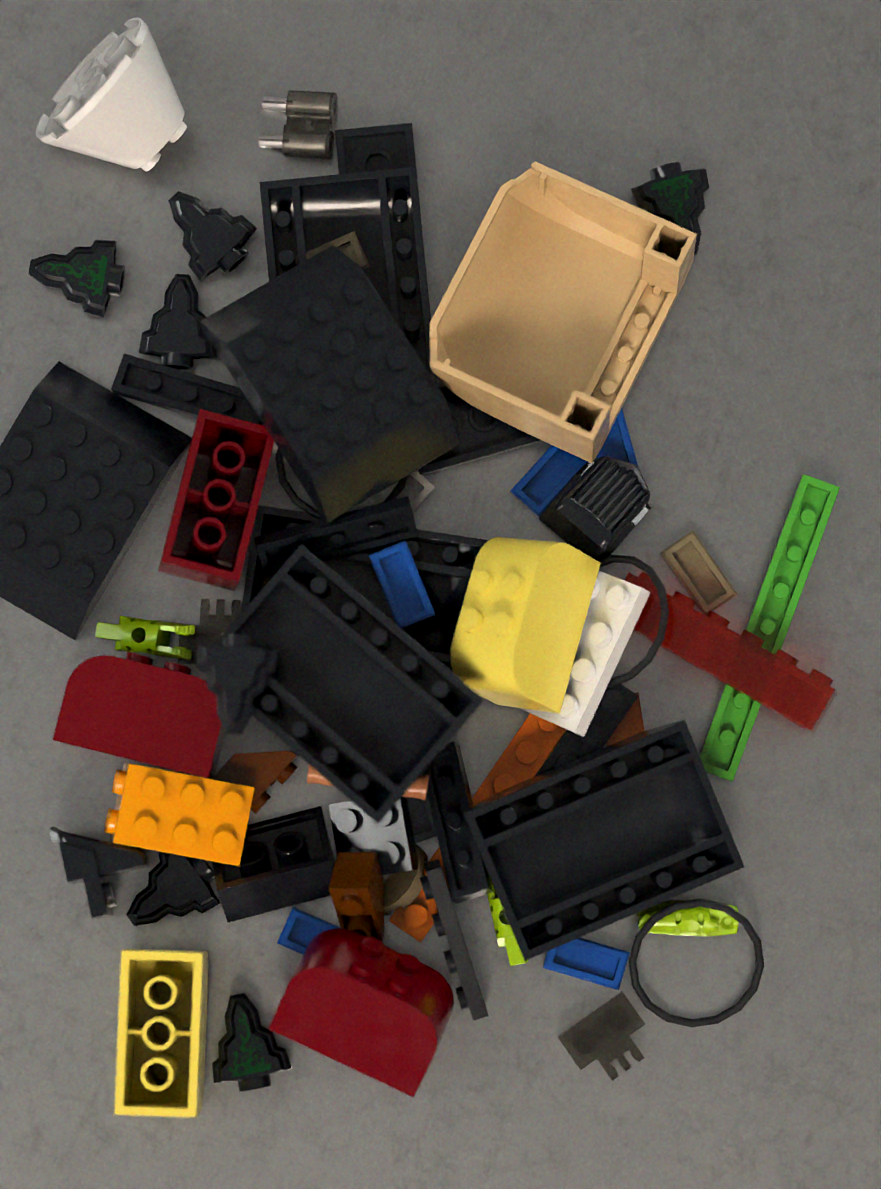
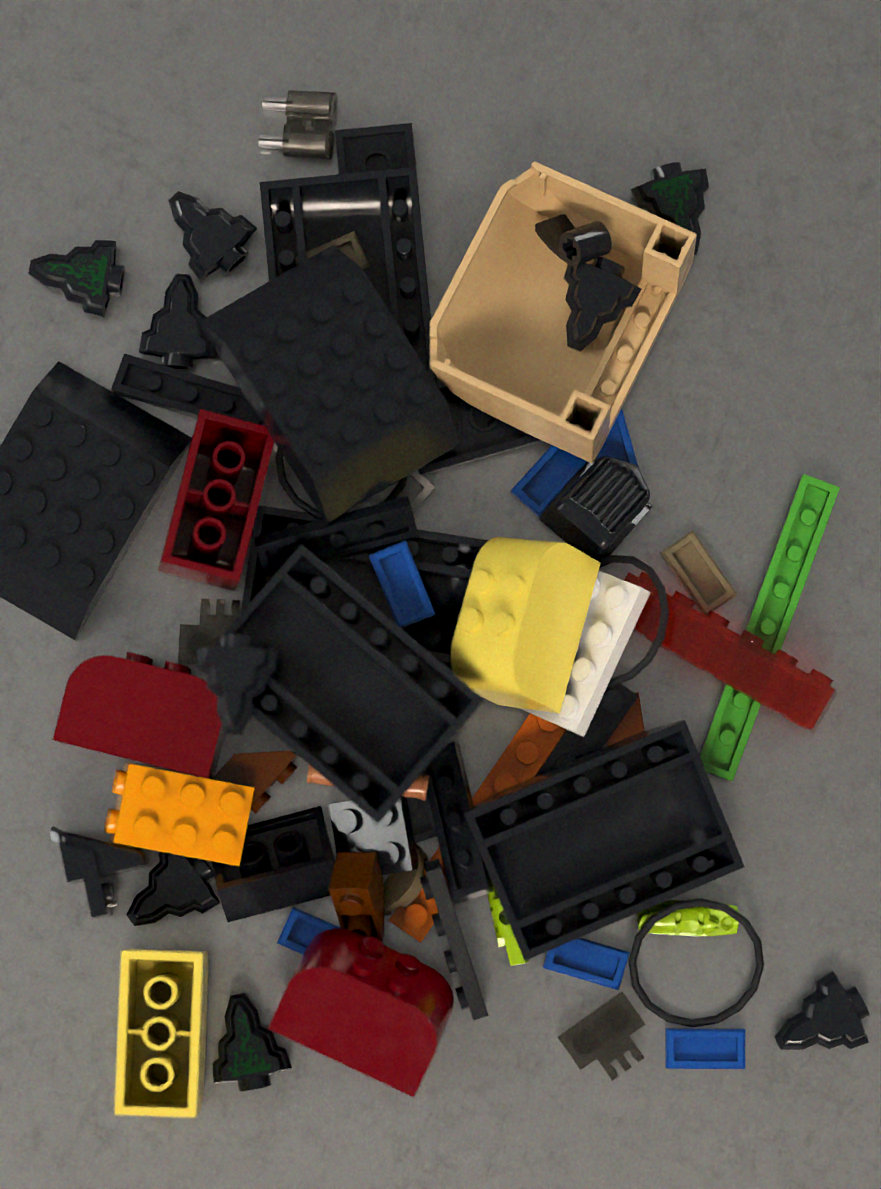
white cone [36,17,187,172] -> none
lime hinge [95,616,196,660] -> none
none -> black panel [535,214,612,266]
none -> black rock [563,257,642,352]
none -> blue tile [665,1028,745,1069]
none -> black rock [774,971,870,1050]

